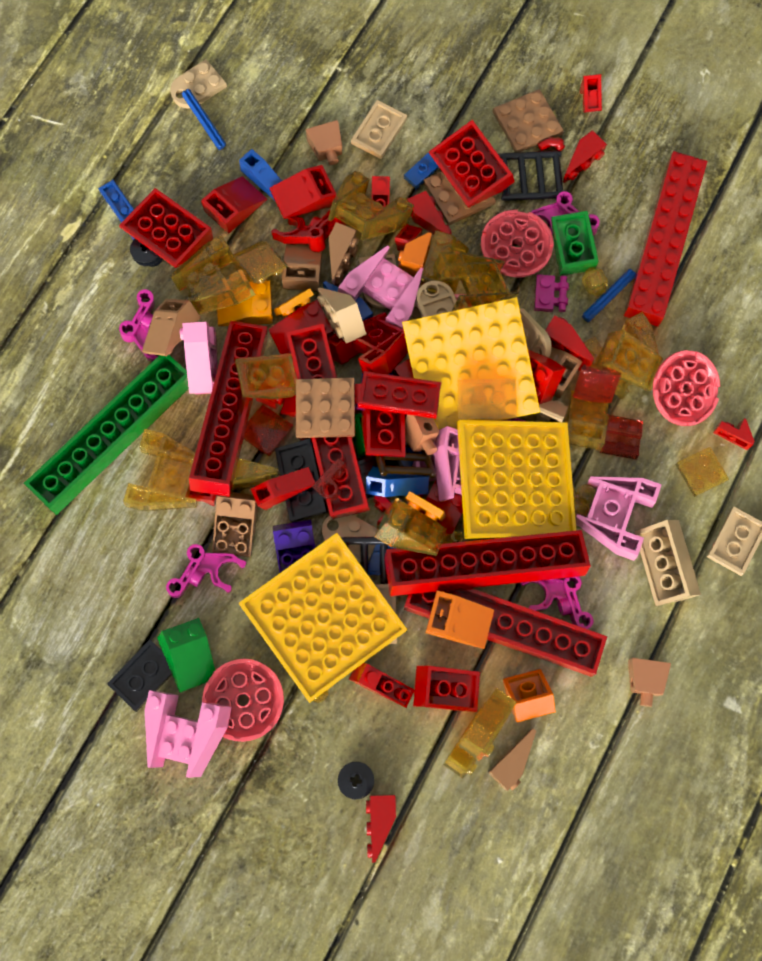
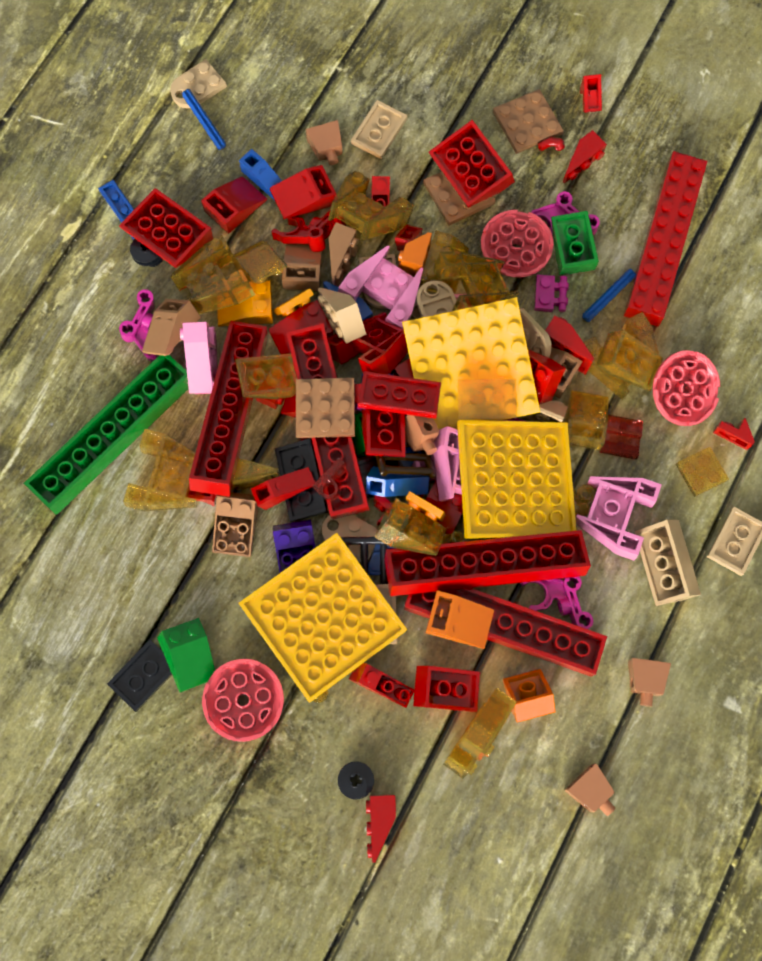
bright pink wedge [145,690,232,778] -> none
dark pink piece [166,544,246,598] -> none
clear red slope [244,405,293,457] -> none
blue plate [404,153,439,189] -> none
red slope [406,191,452,244] -> none
medium nougat slope [488,728,536,791] -> none
black bar [498,151,566,201] -> none
clear red slope [573,365,622,403] -> none
clear yellow head [582,268,609,296] -> none
none -> nougat torso [565,763,616,816]

